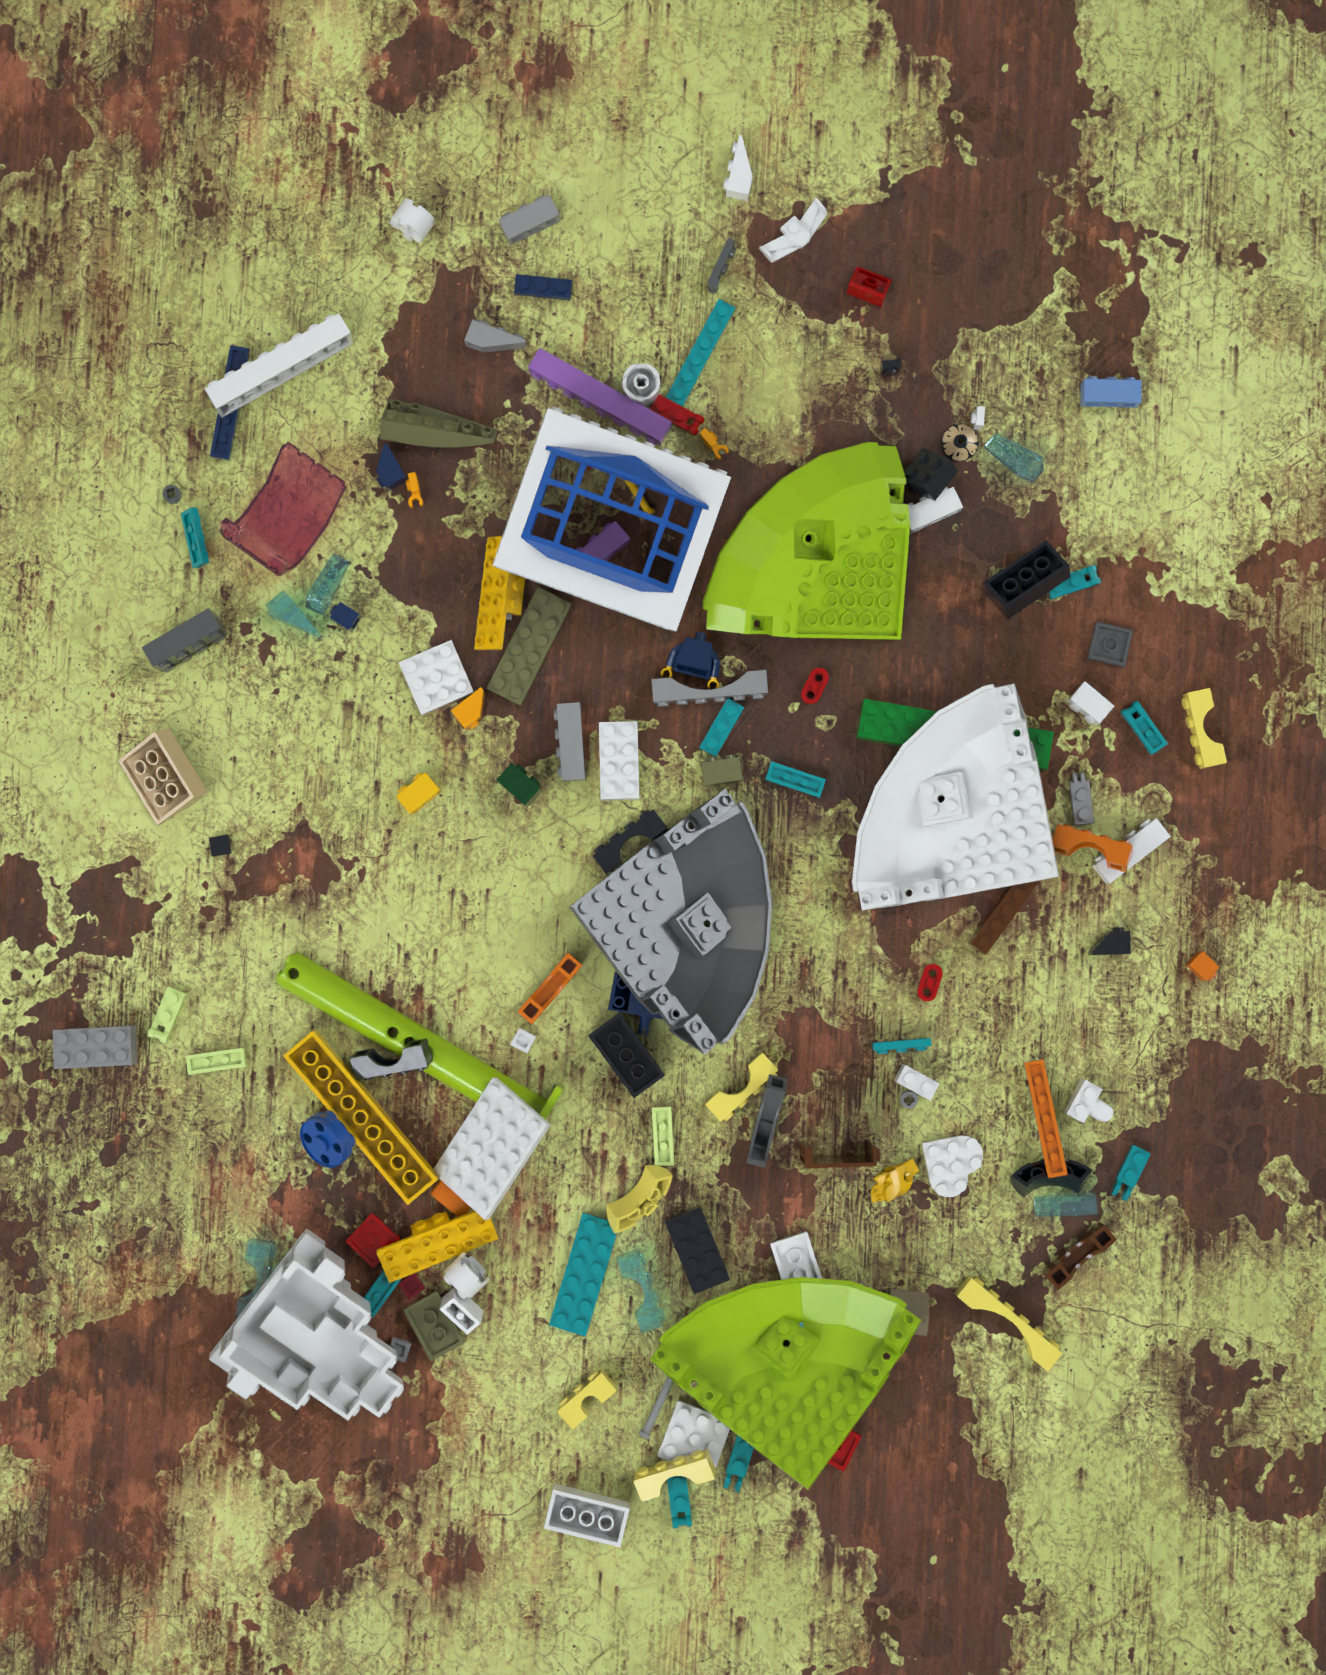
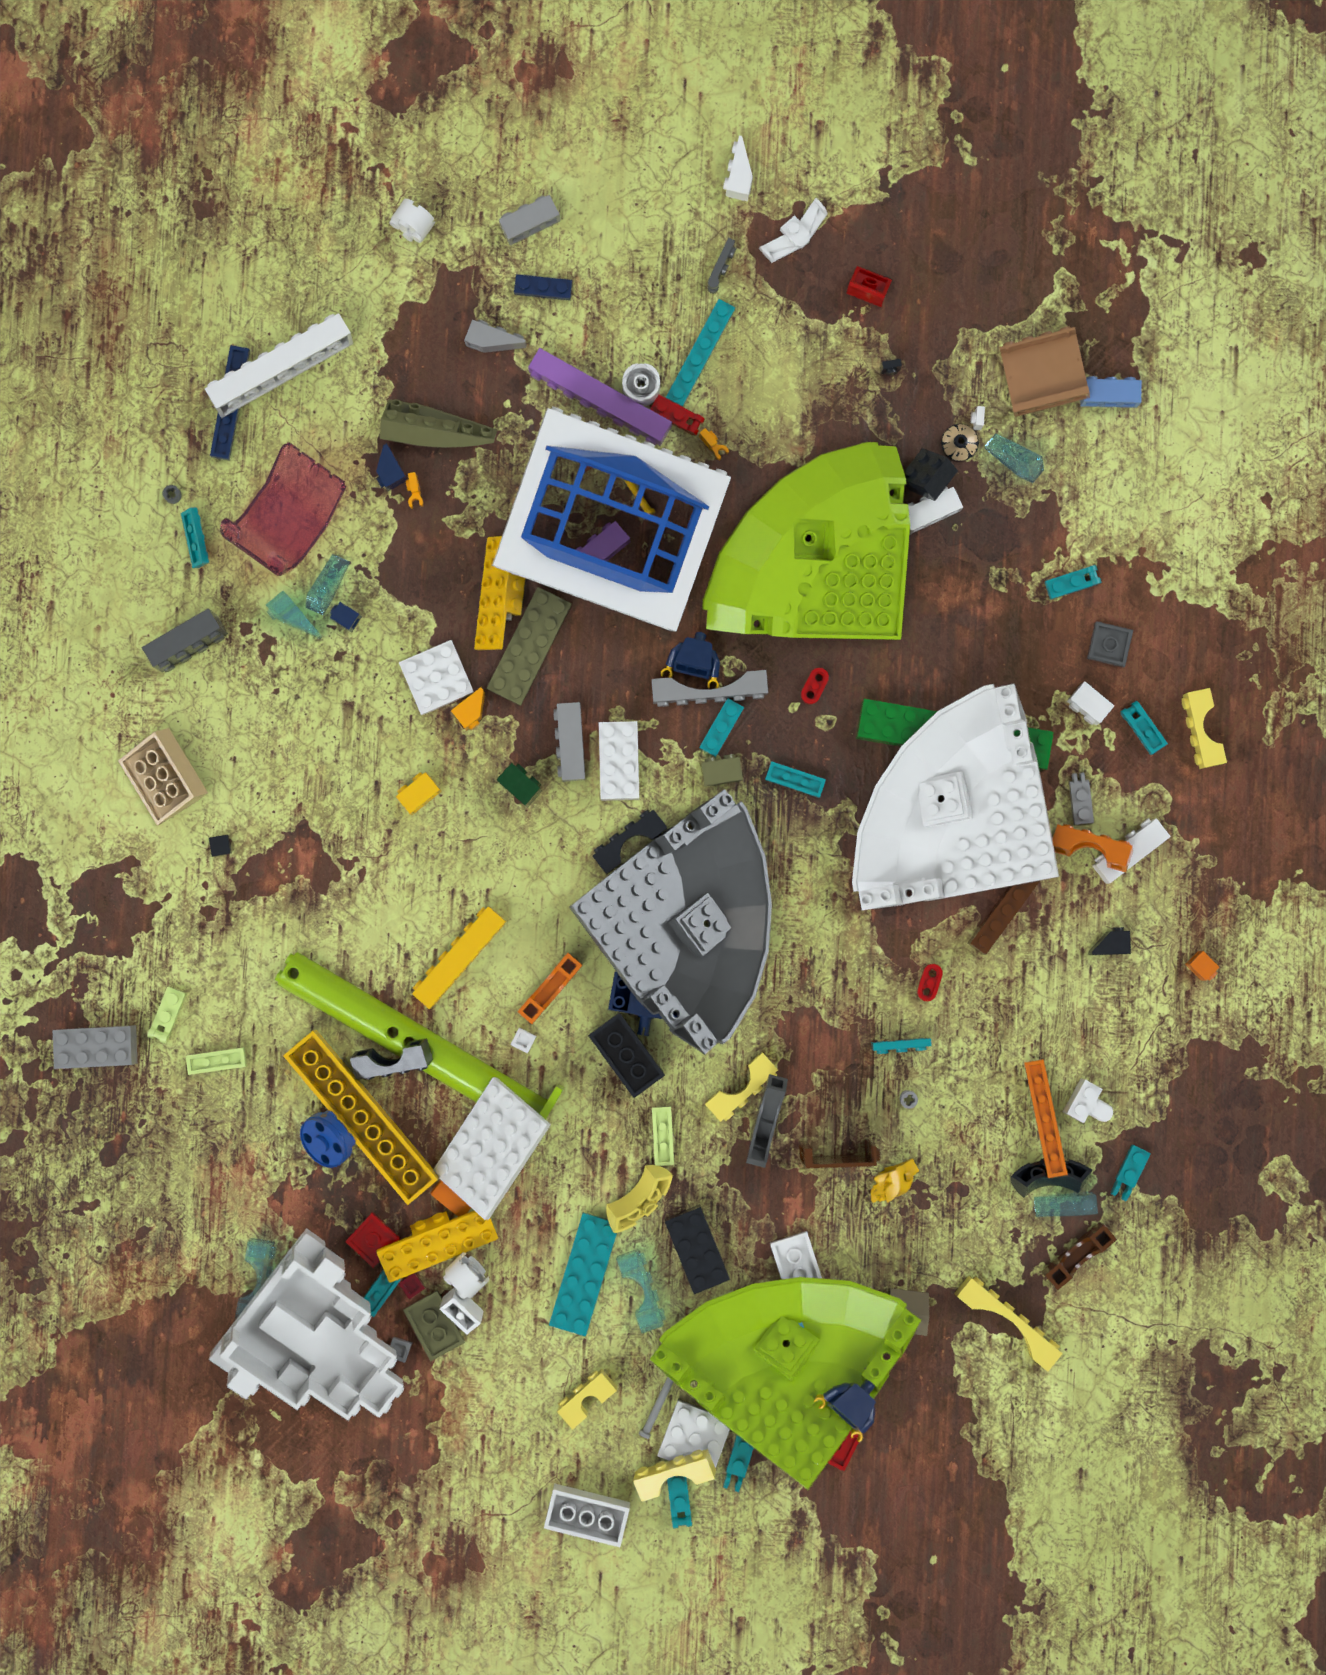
white brick [894,1064,939,1101] -> none
white plate [922,1135,983,1197] -> none
black brick [983,540,1071,620] -> none
none -> yellow brick [412,906,507,1009]
none -> dark blue torso [814,1379,876,1442]
none -> medium nougat panel [999,326,1090,417]

